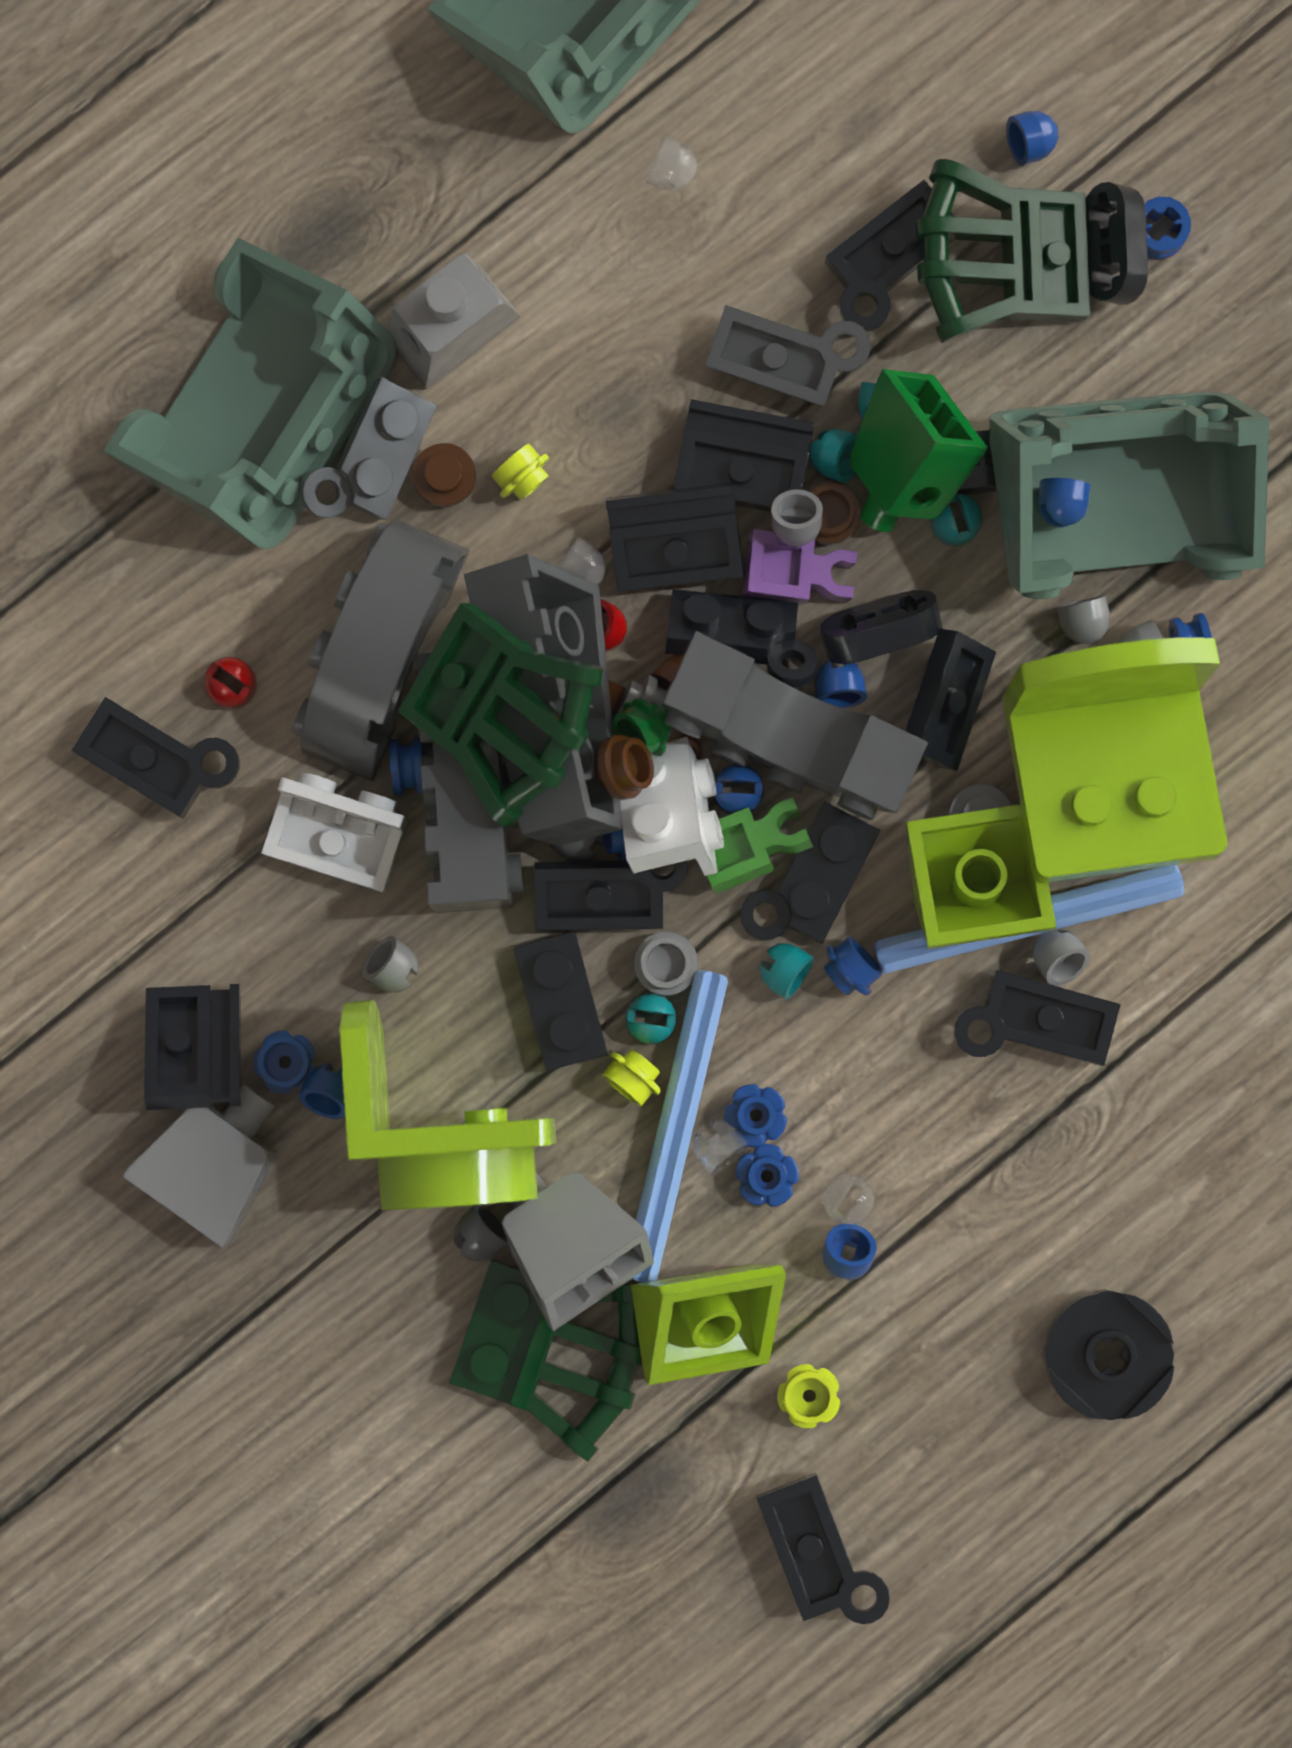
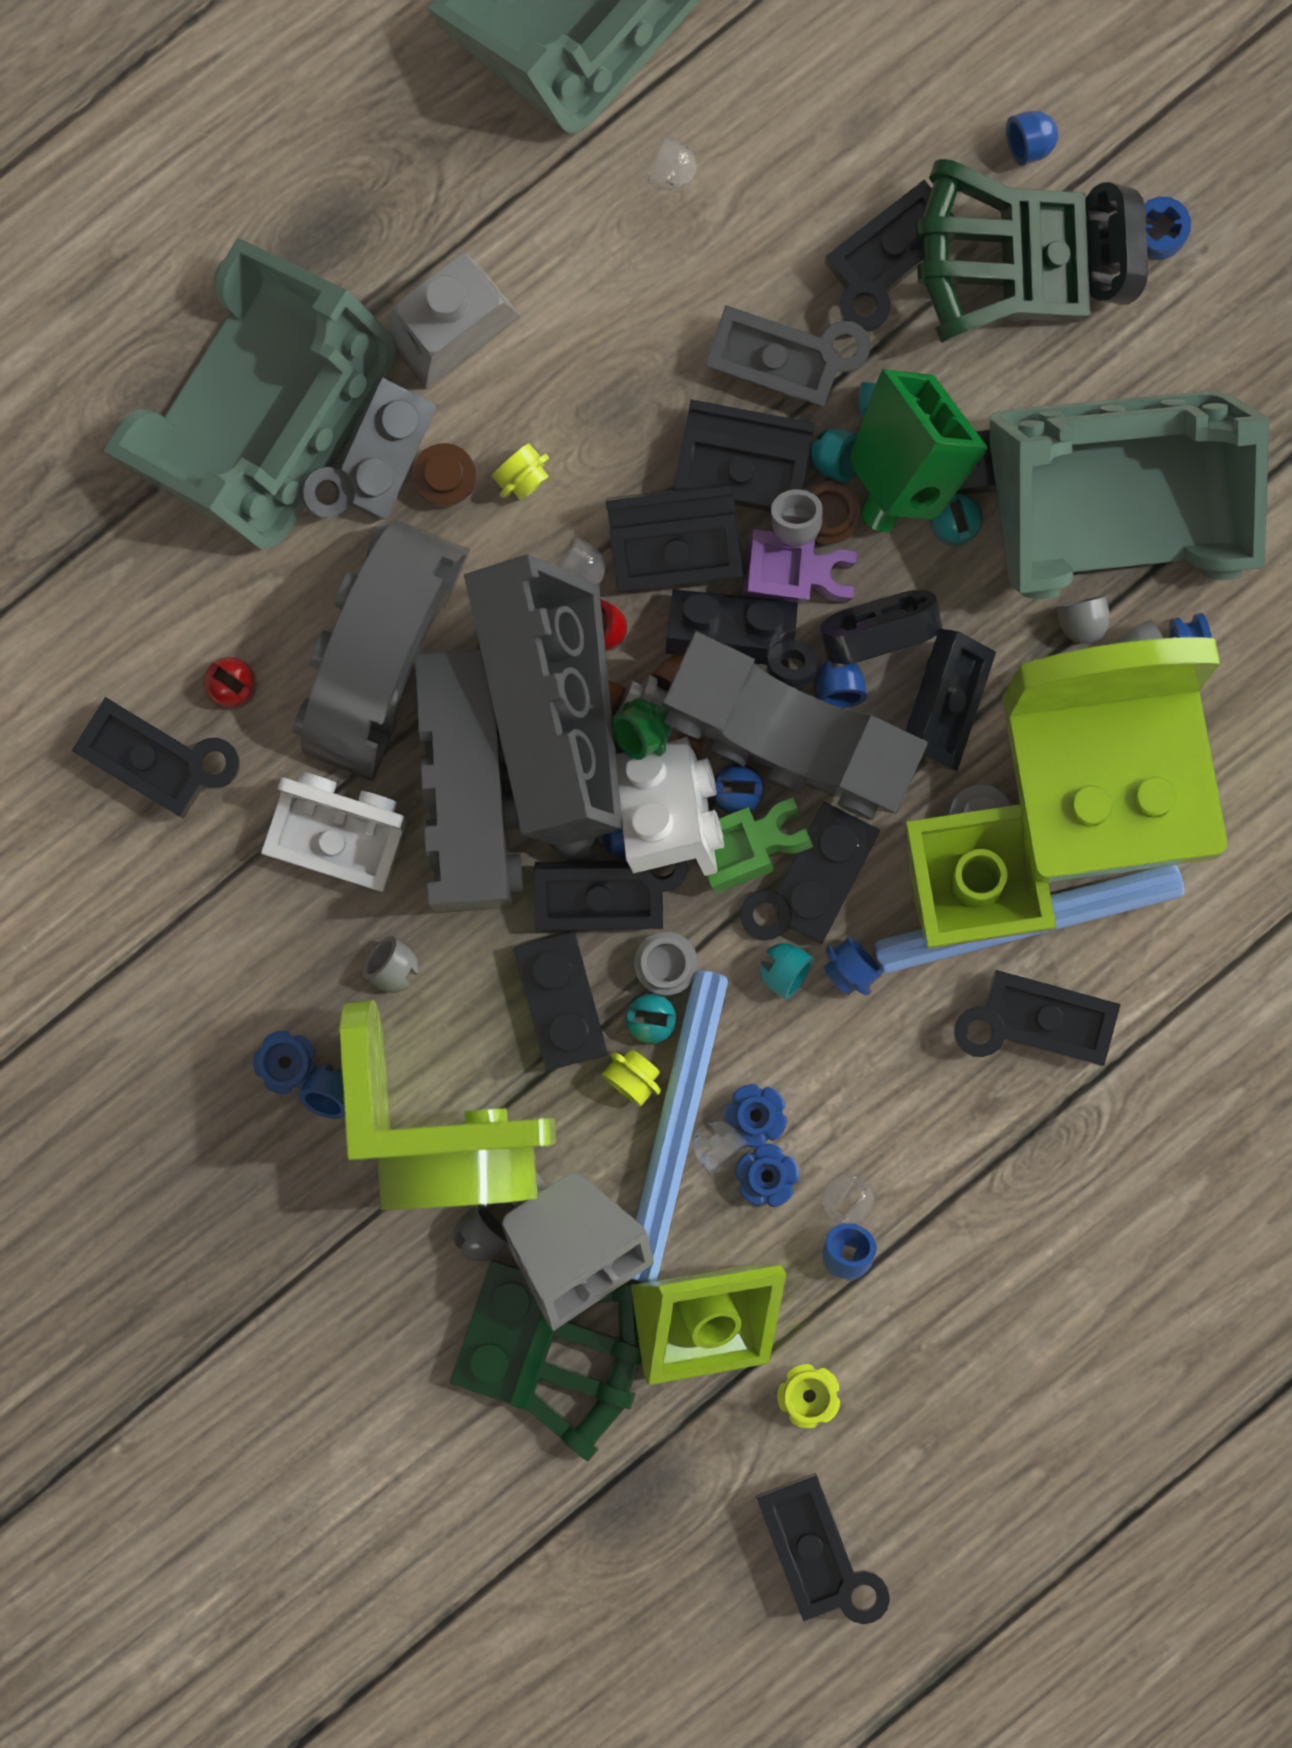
light grey torso [123,1084,277,1248] -> none
black plate [144,984,241,1110] -> none
blue bush [389,737,425,796] -> none
dark green plate [398,603,604,827] -> none
reddish brown plate [595,735,654,800] -> none
light grey hinge [1033,930,1090,986] -> none
blue hinge [1038,478,1091,527] -> none
black plate [1042,1289,1174,1420] -> none

